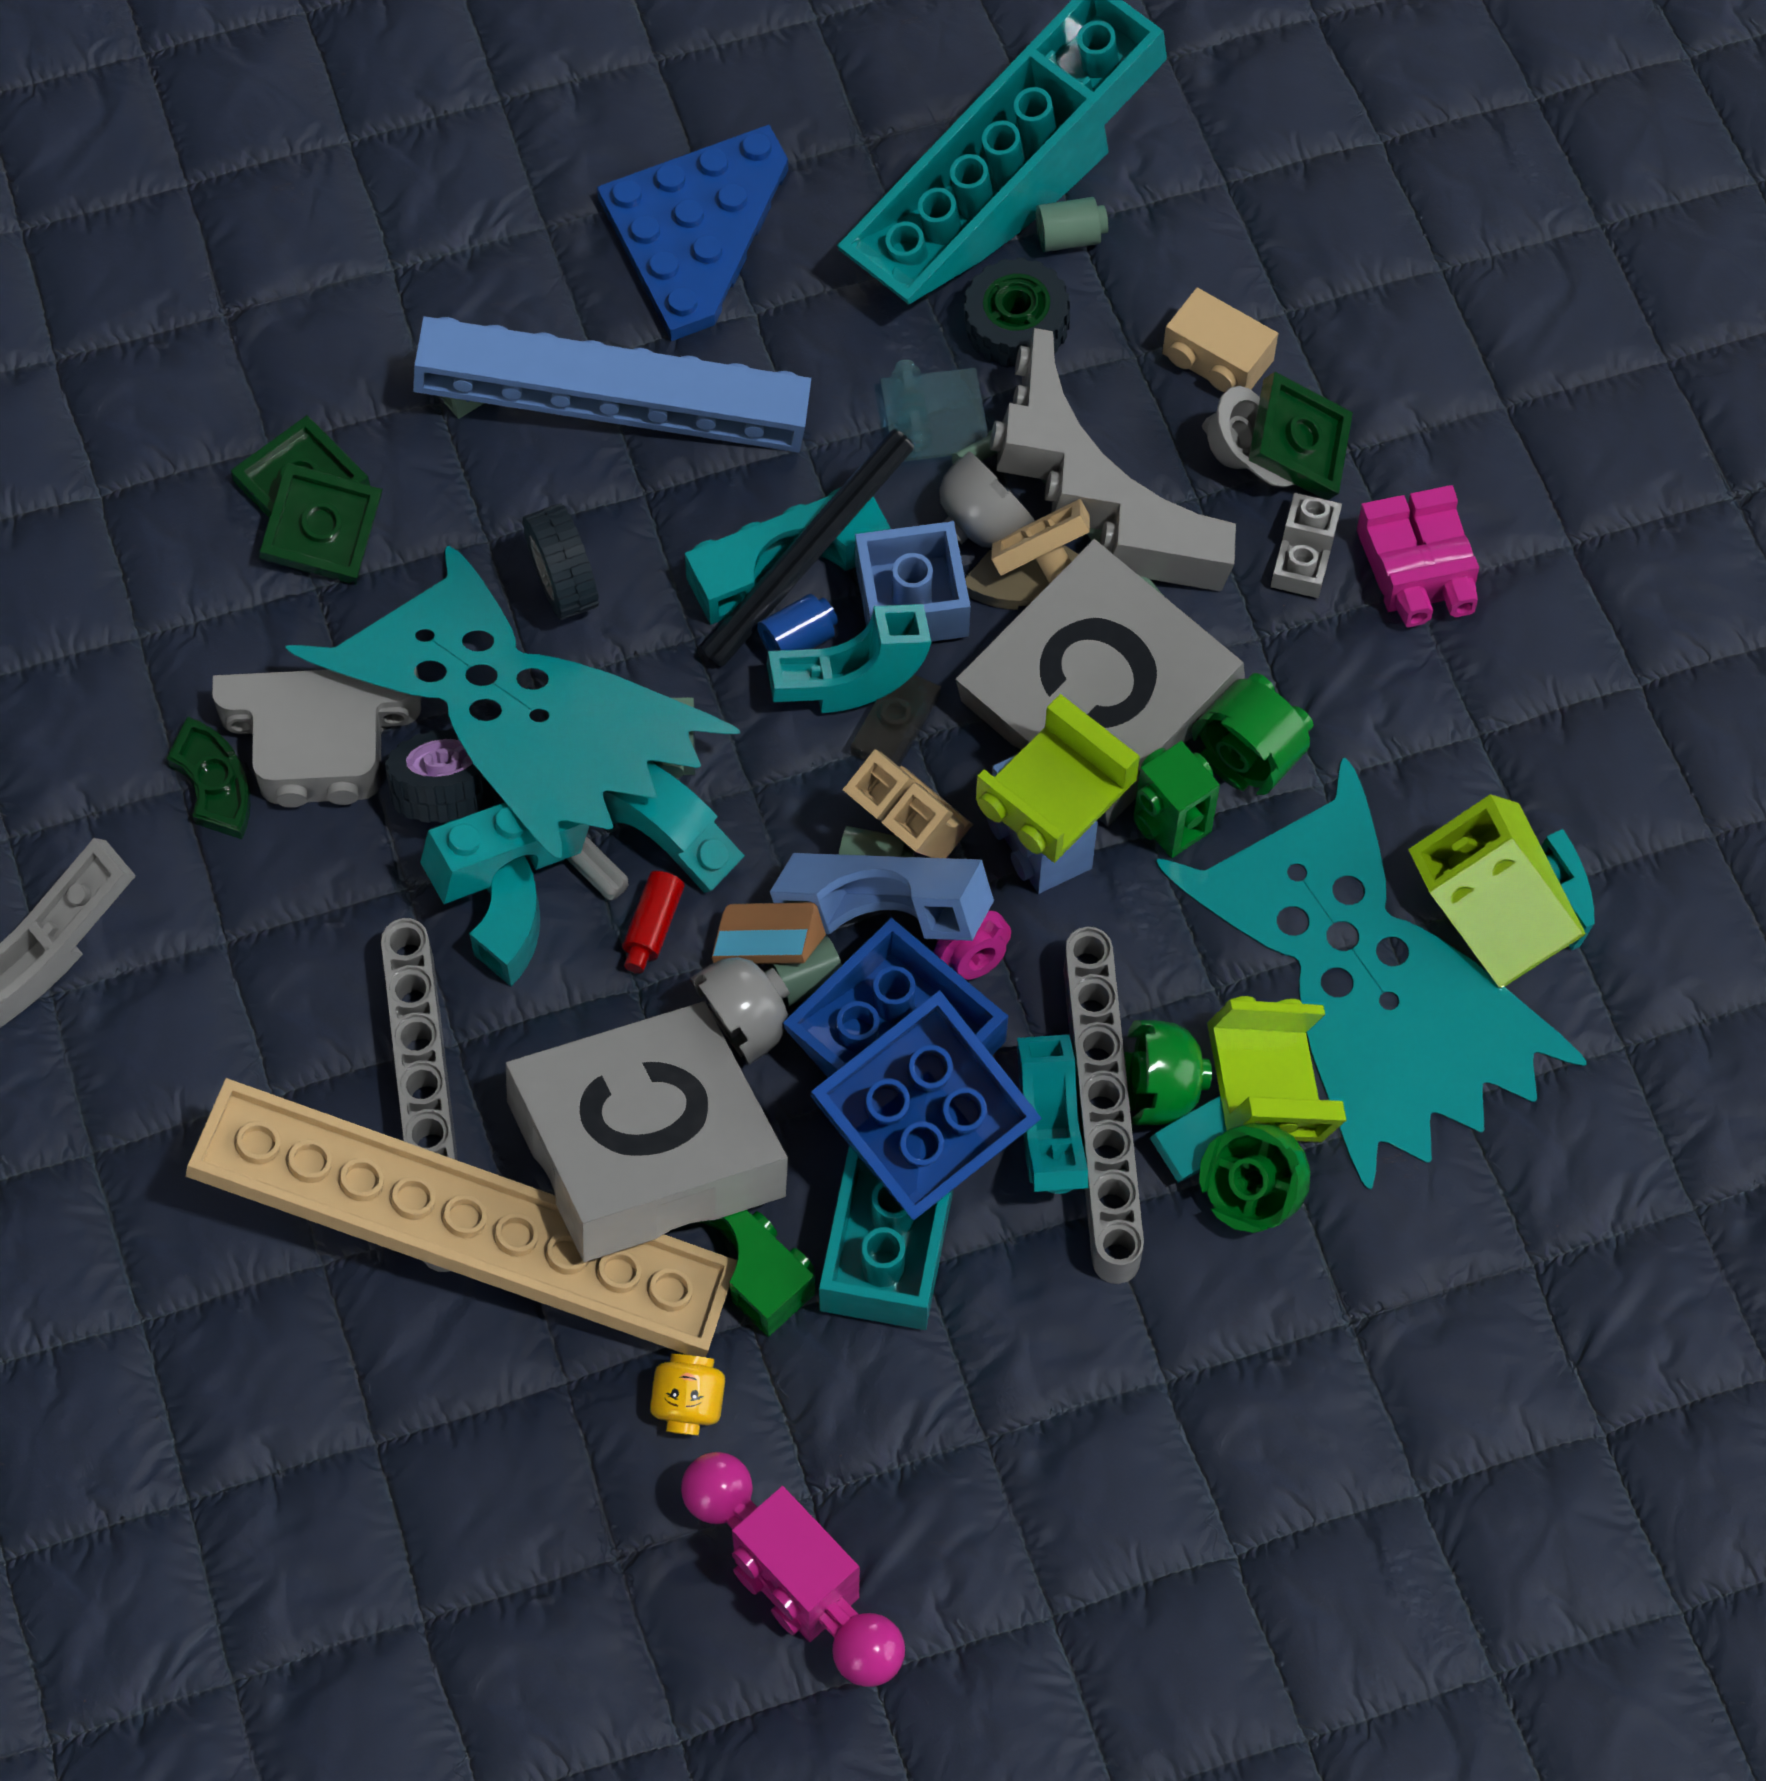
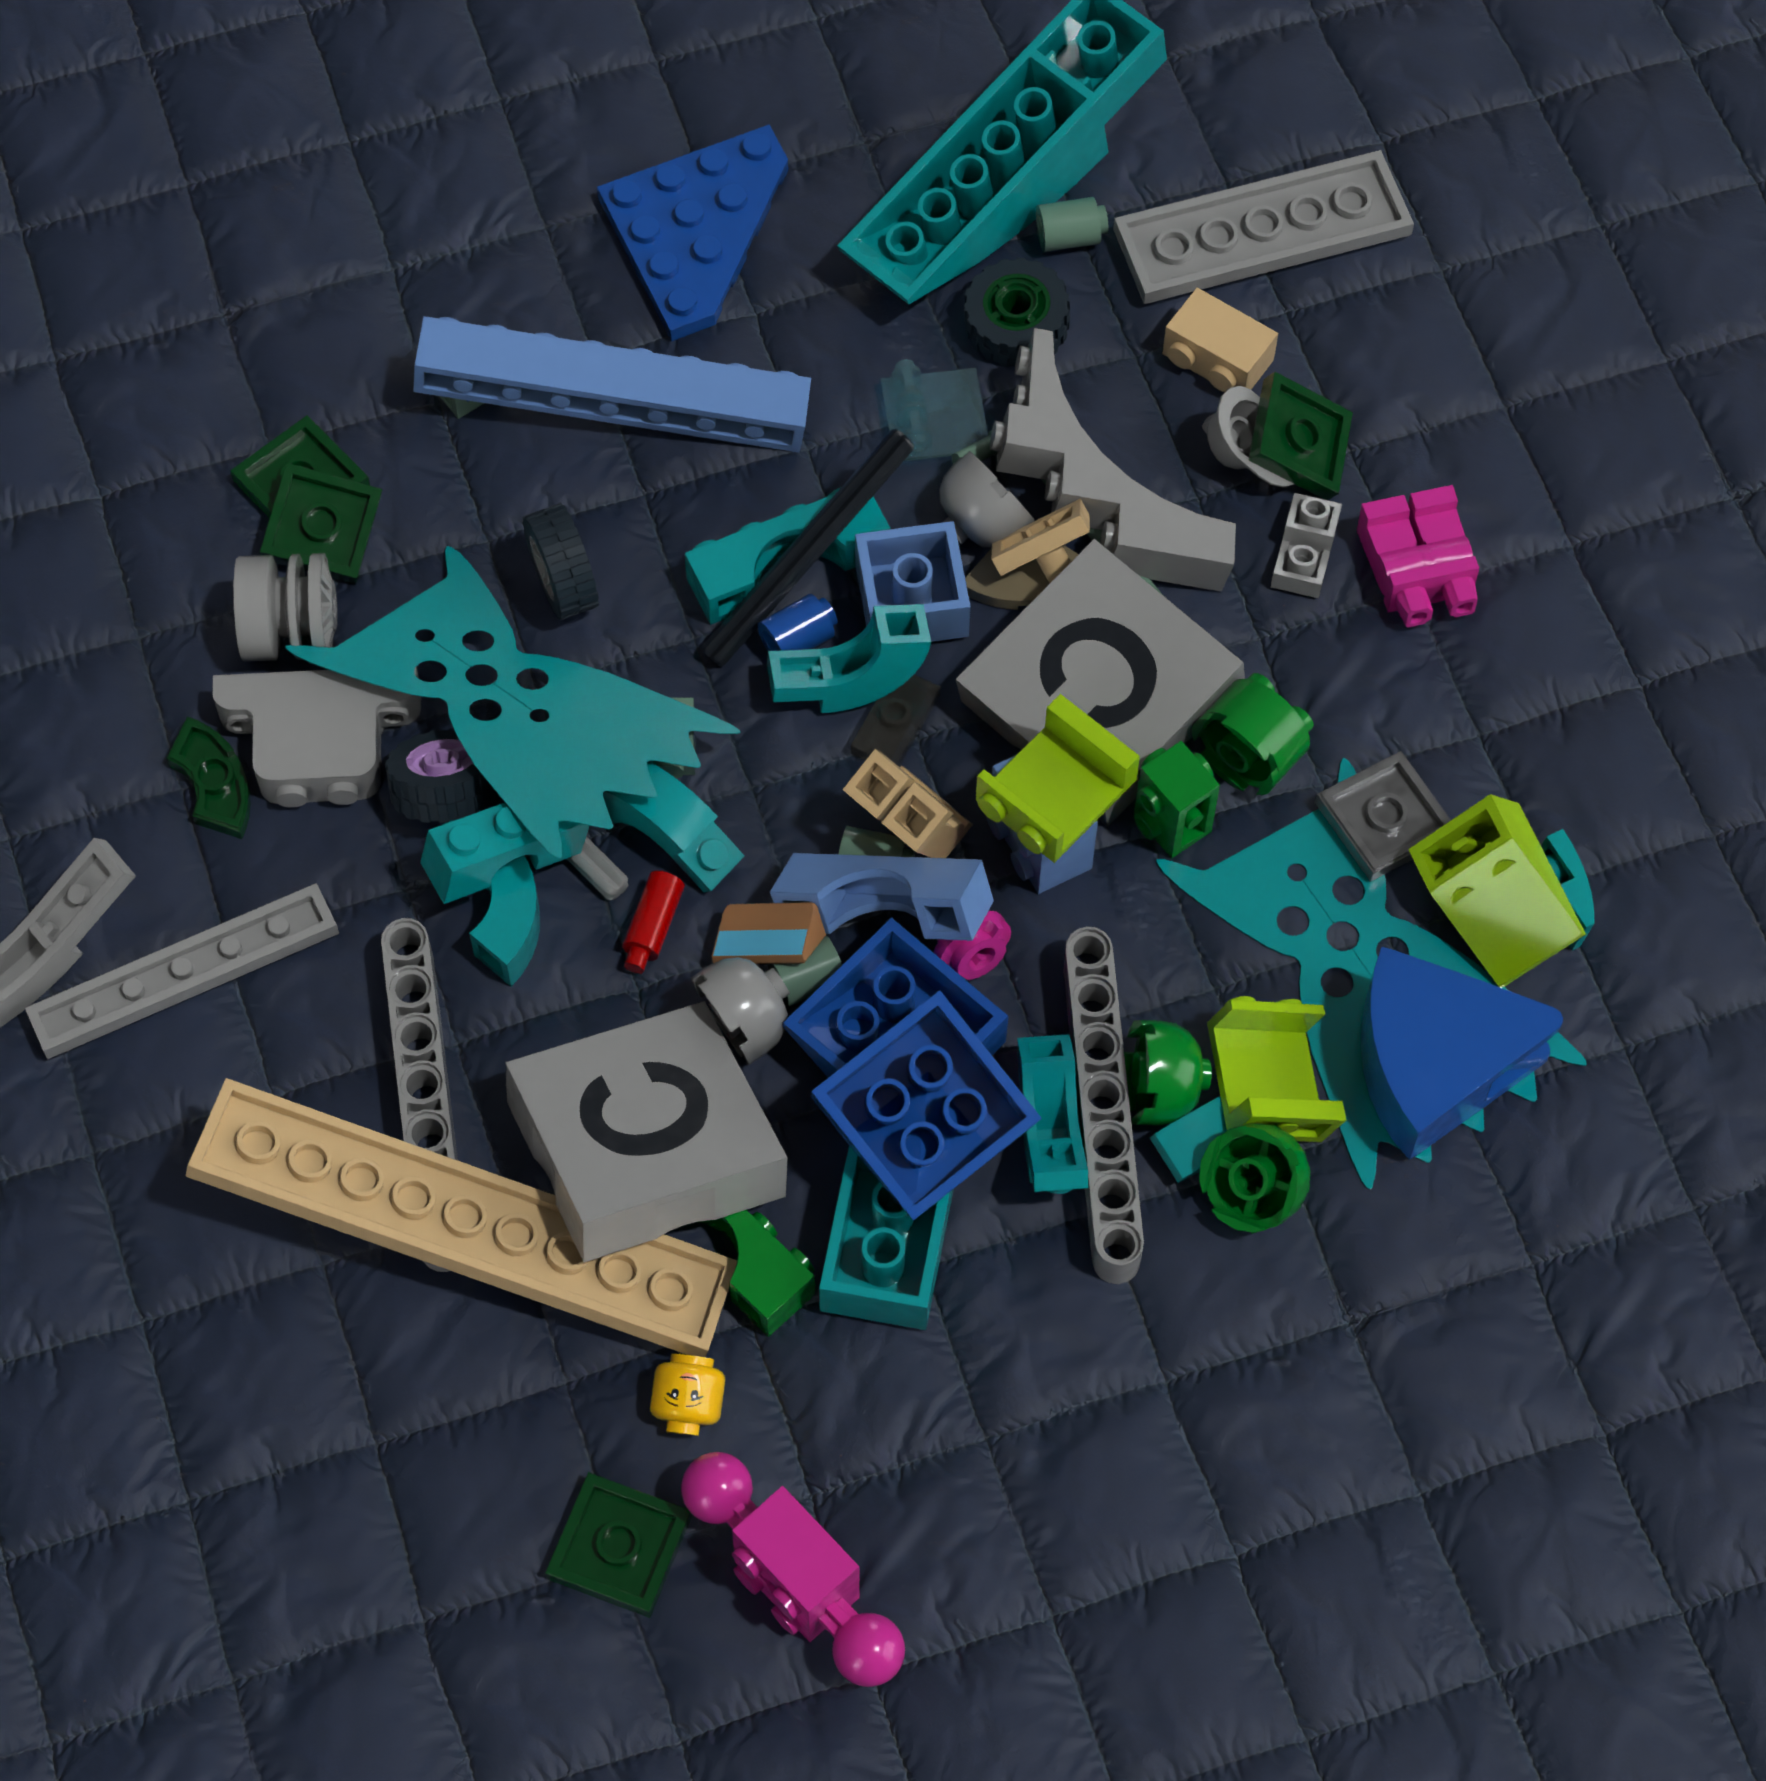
none -> light grey plate [25,883,339,1060]
none -> light grey wheel [233,553,337,662]
none -> dark green tile [545,1472,692,1618]
none -> light grey plate [1113,150,1414,304]
none -> flat silver tile [1314,751,1451,882]
none -> blue piece [1360,947,1563,1160]

